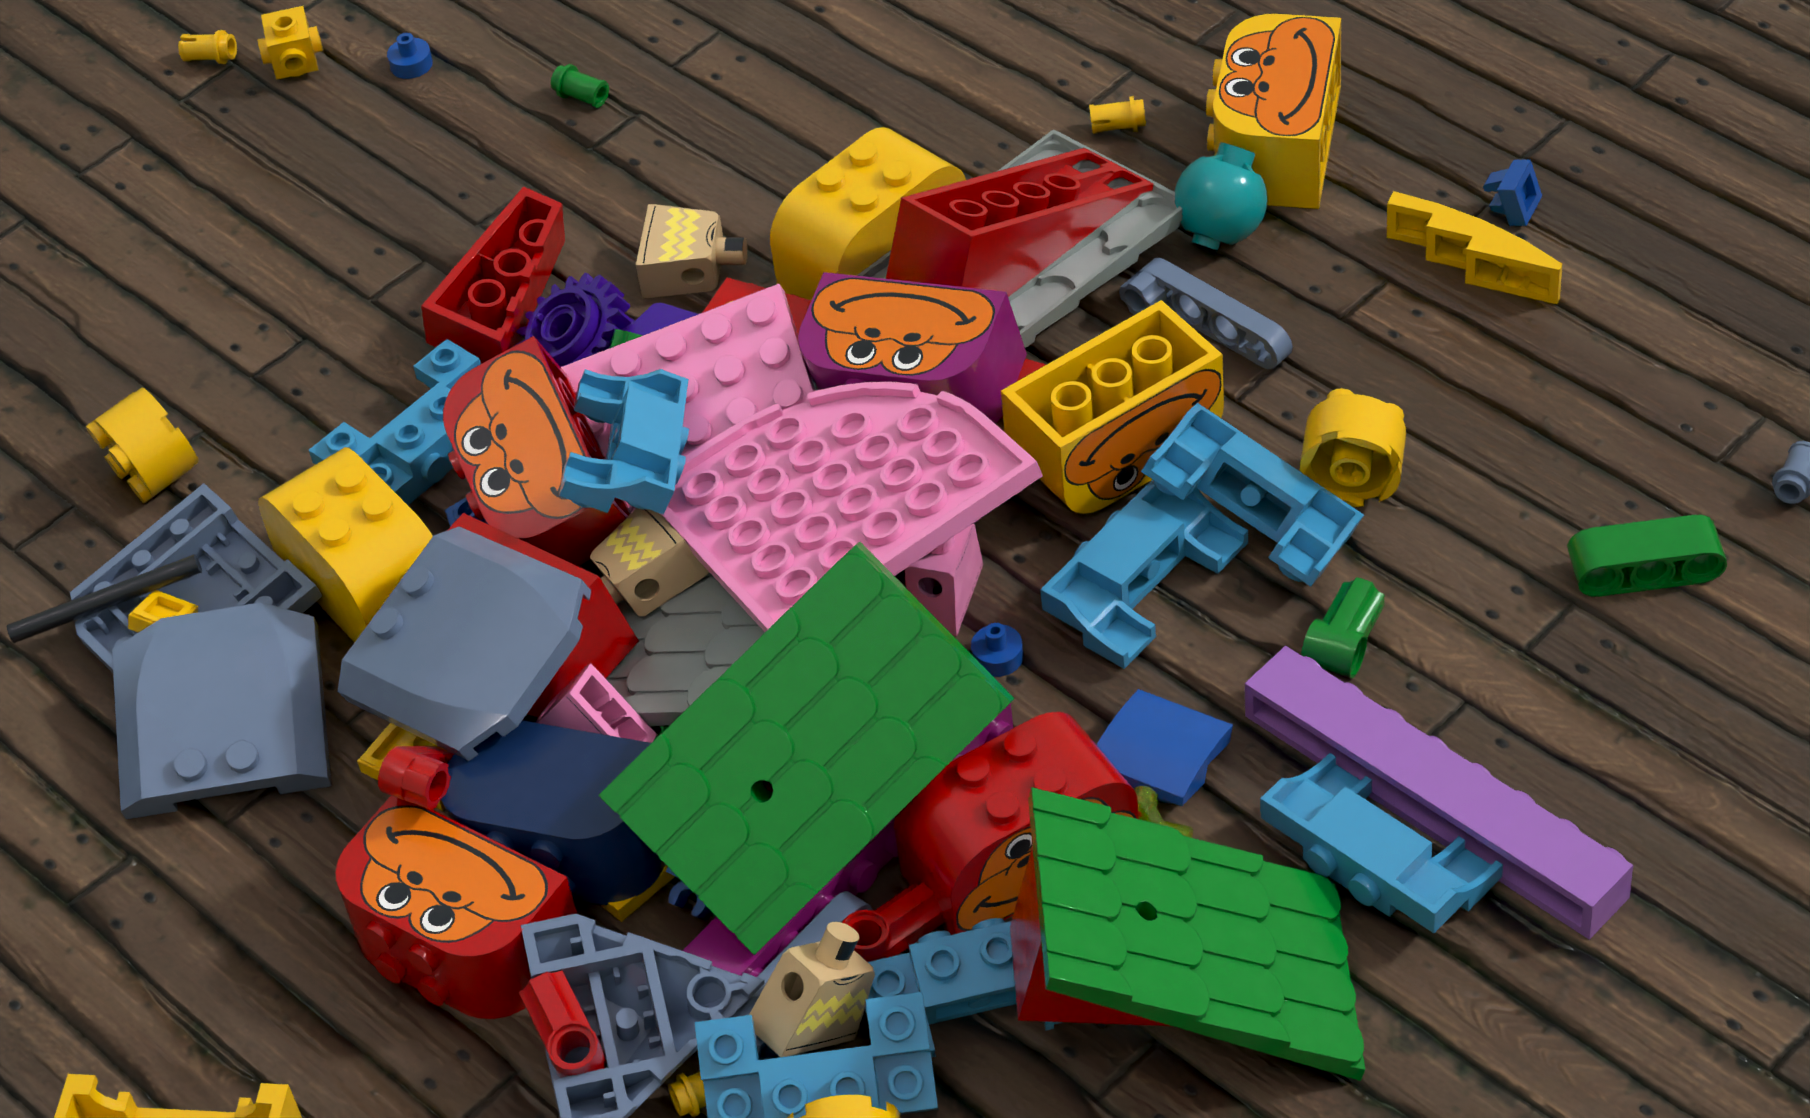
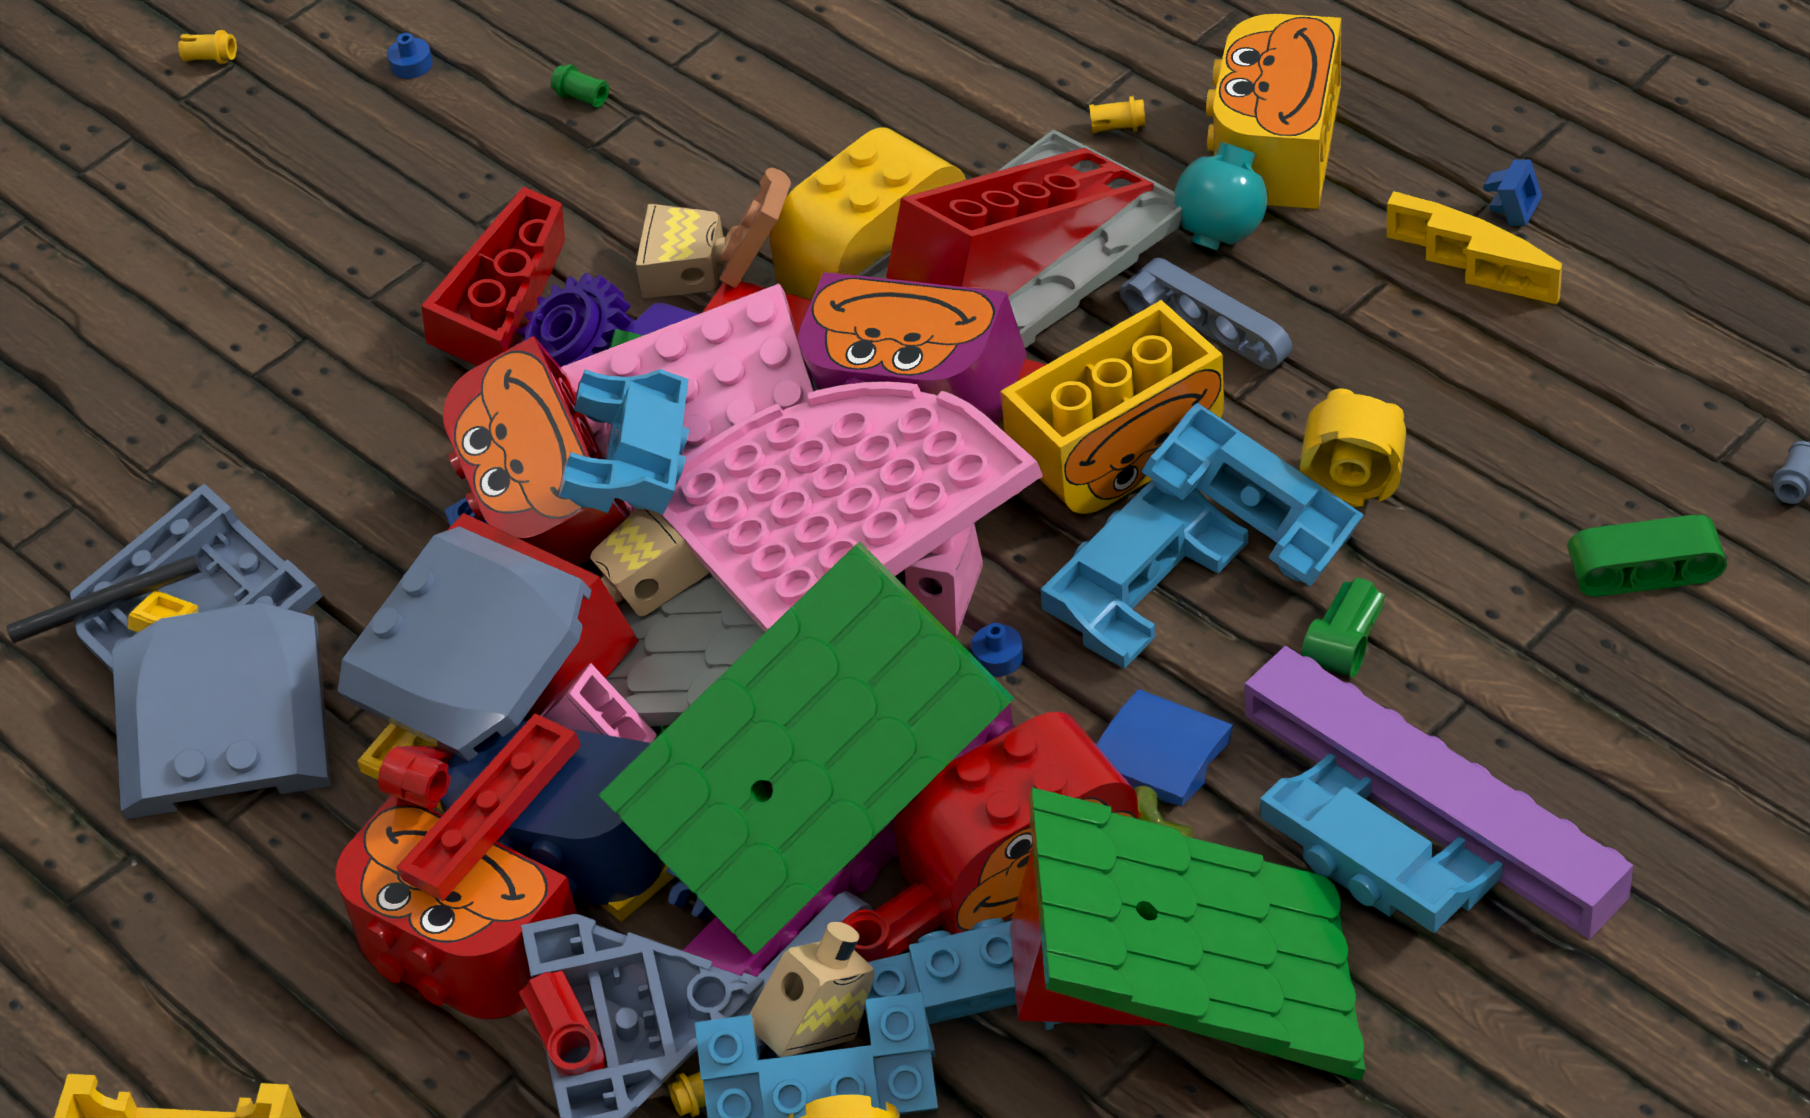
yellow brick [85,387,199,503] -> none
yellow brick [257,6,323,80] -> none
yellow brick [258,447,433,643] -> none
dark azure bracket [309,339,481,505] -> none
none -> red plate [396,713,581,901]
none -> nougat plate [719,168,791,288]

